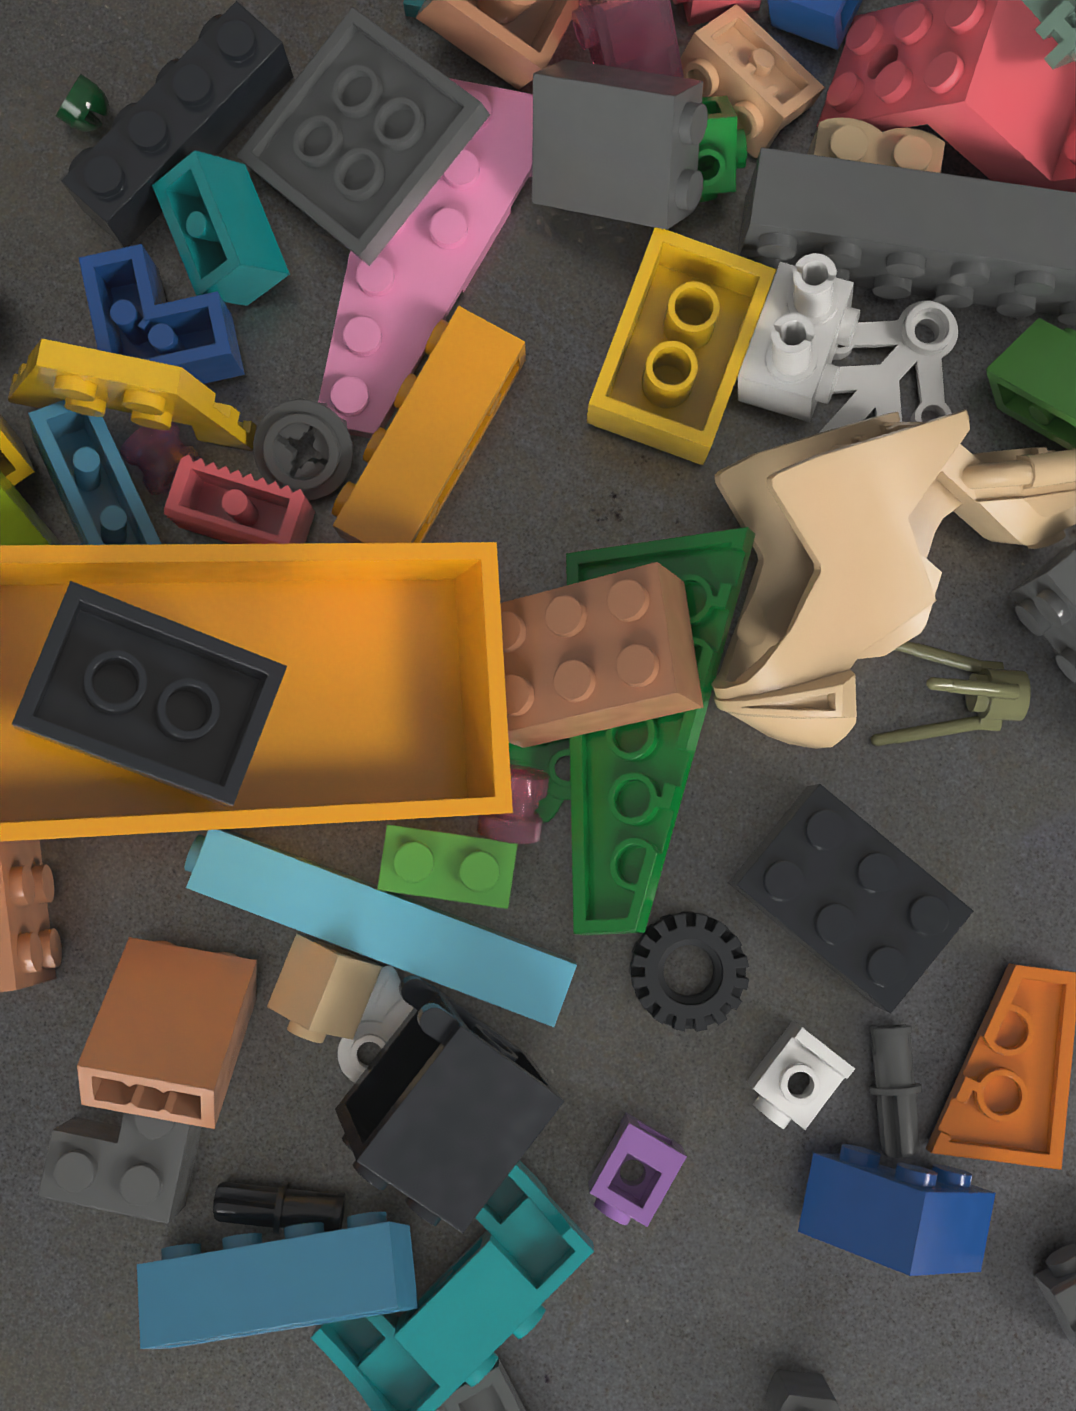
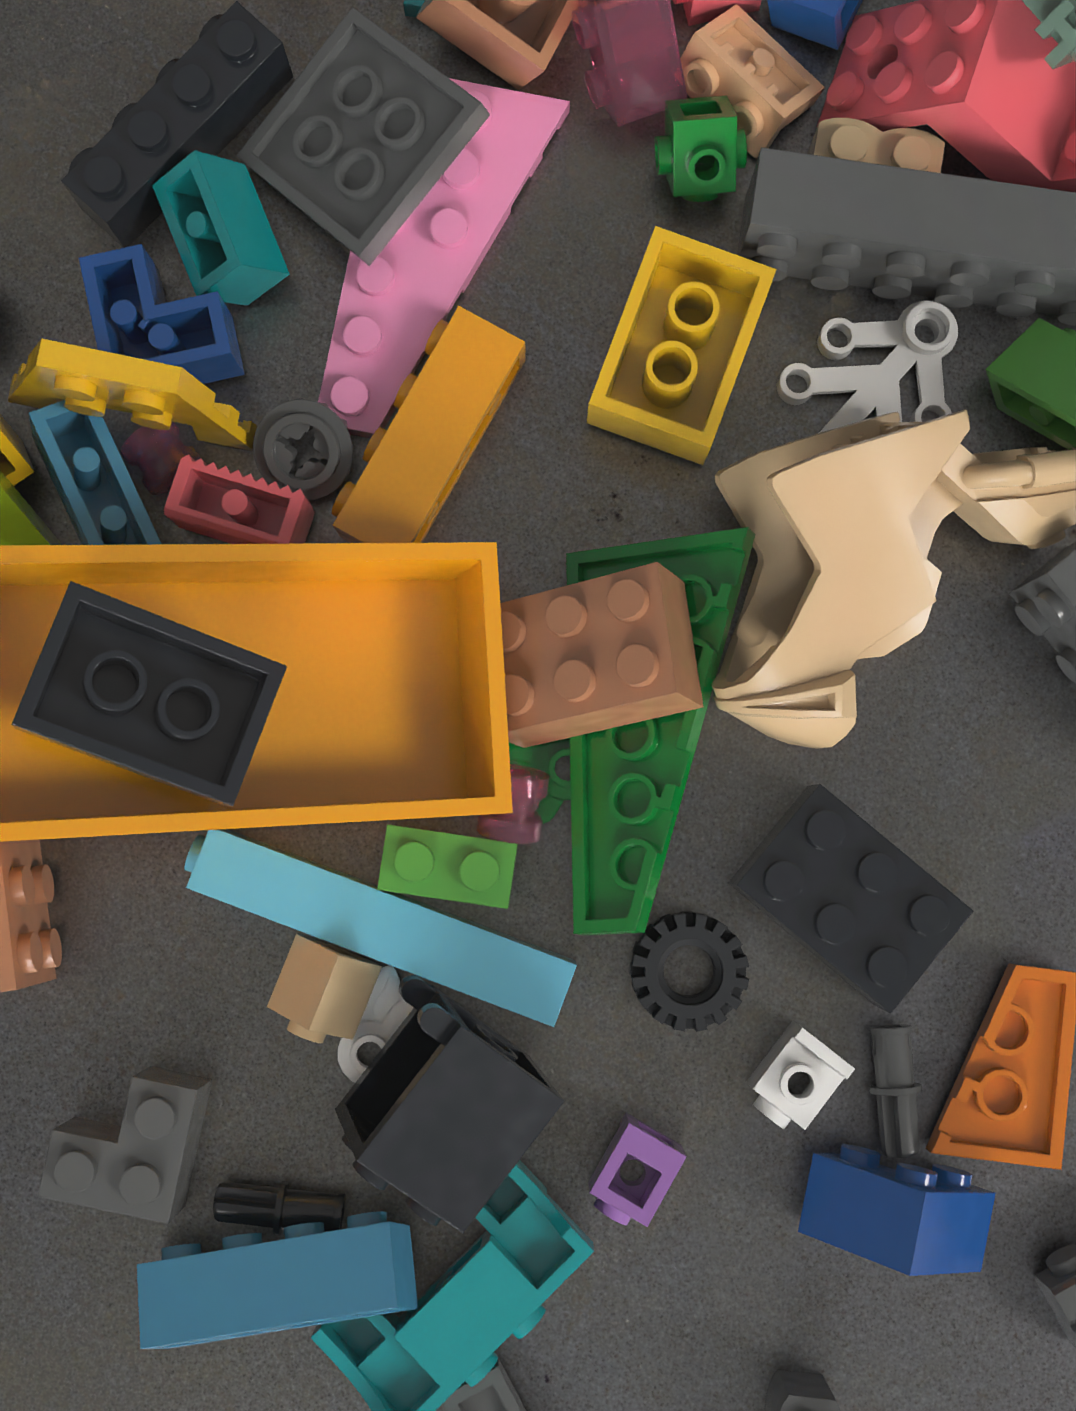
dark green hinge [56,74,110,131] -> none
nougat brick [77,937,257,1129] -> none
dark grey brick [532,59,708,230] -> none
white brick [738,253,861,422] -> none
olive plant [871,641,1031,746] -> none

